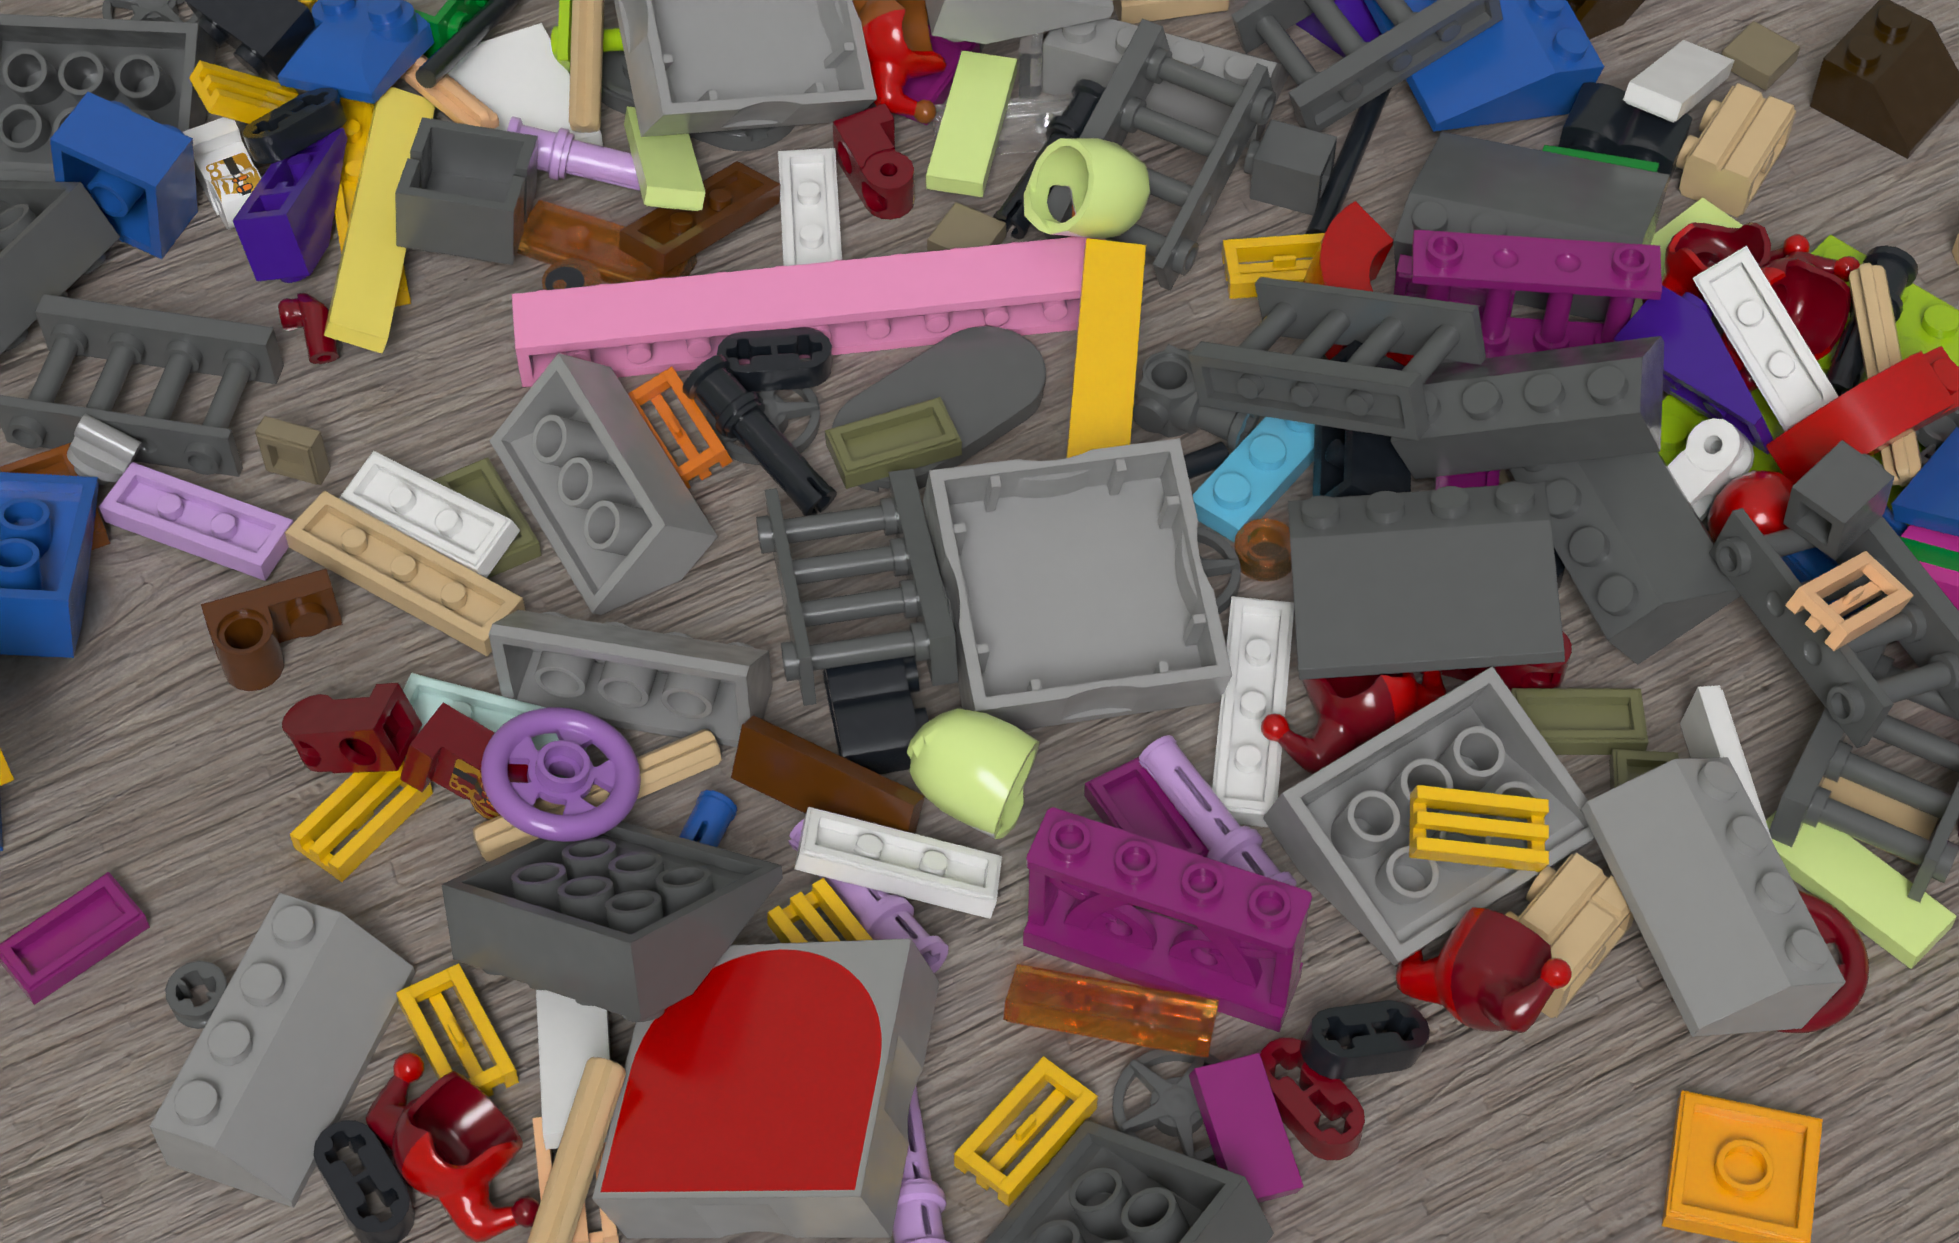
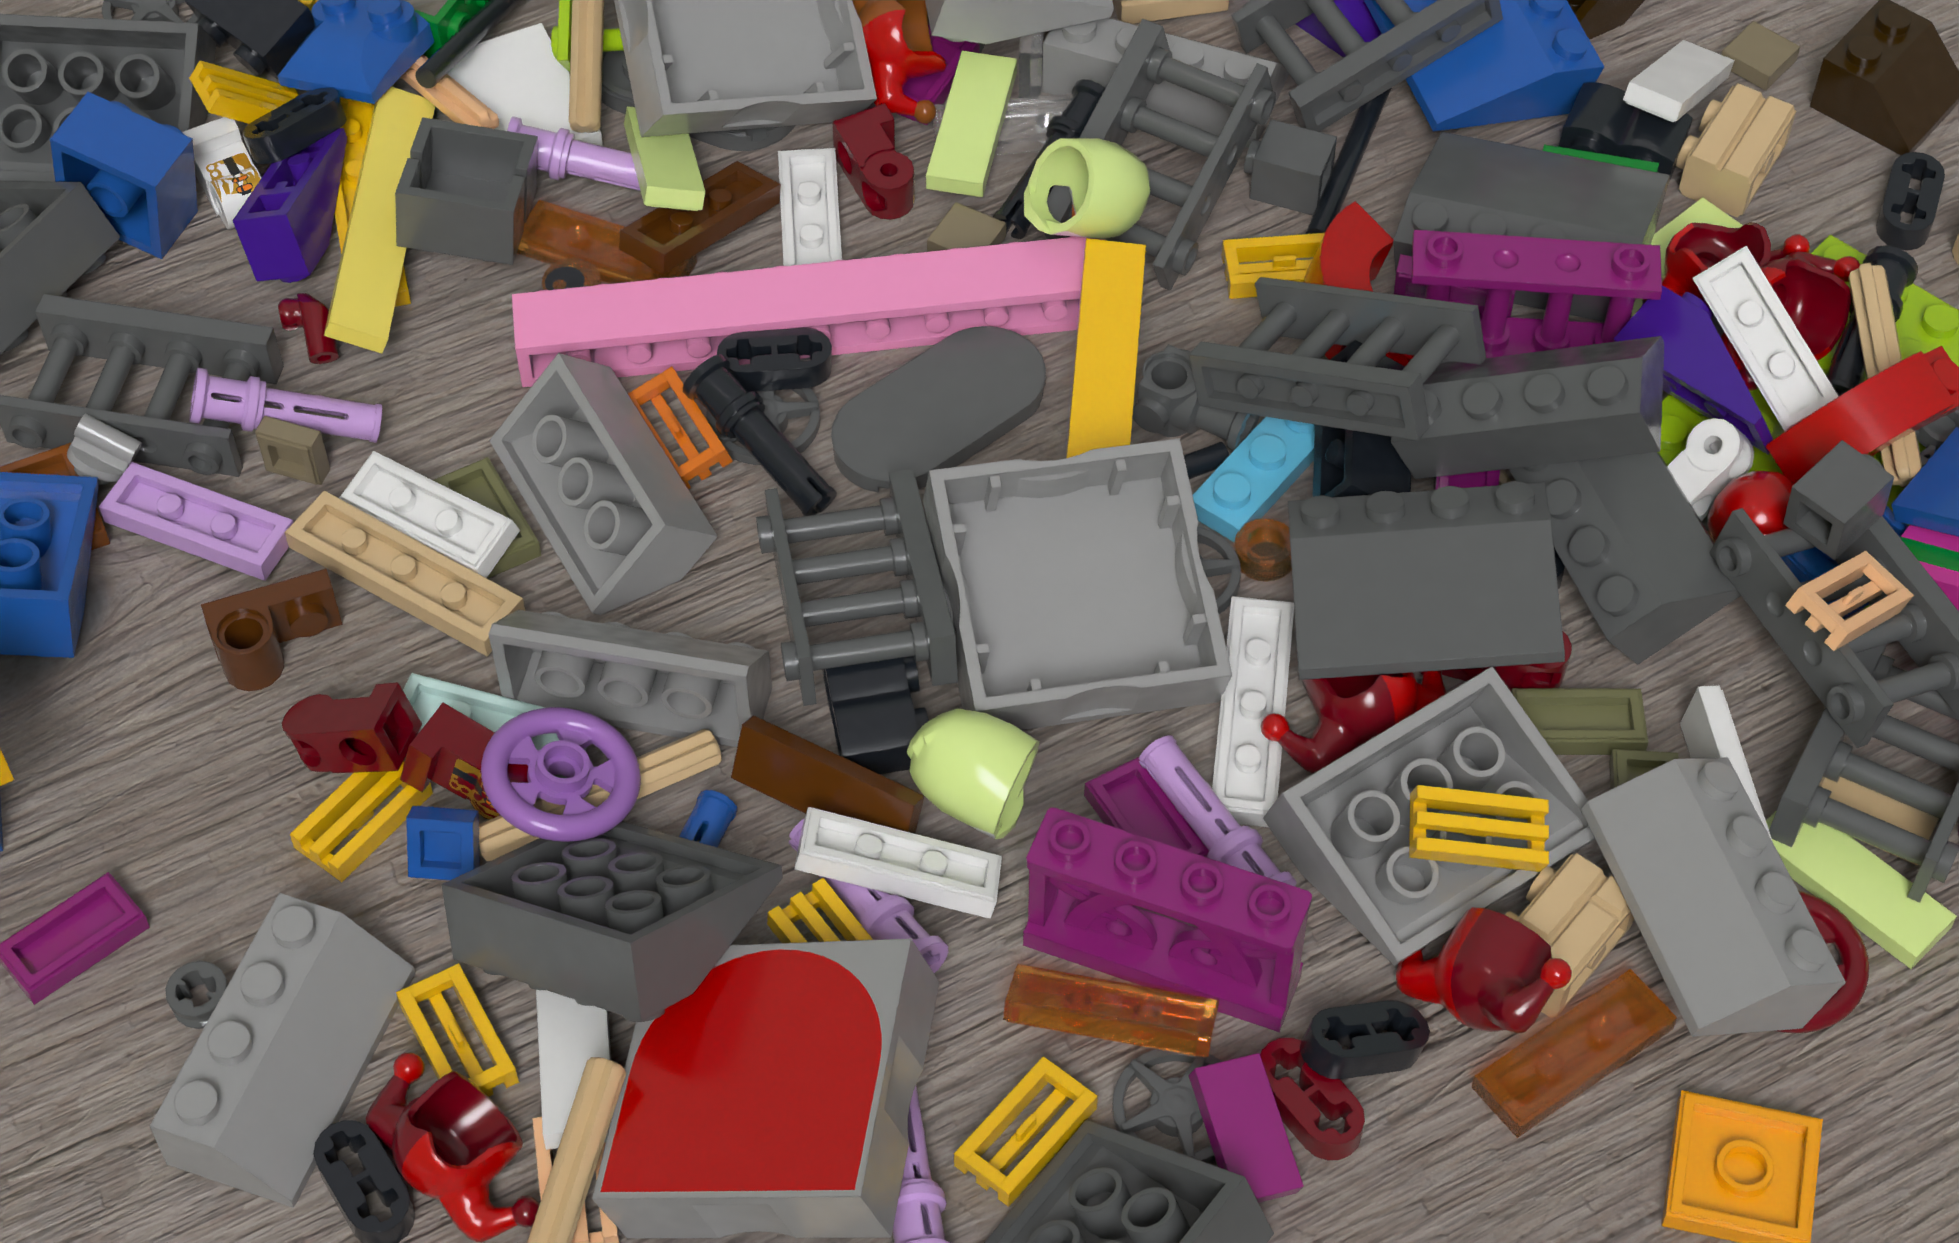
olive tile [825,397,962,489] -> none
none -> lavender pin [189,368,382,443]
none -> blue tile [406,806,480,880]
none -> clear orange tile [1472,969,1677,1138]
none -> black beam [1876,152,1945,251]

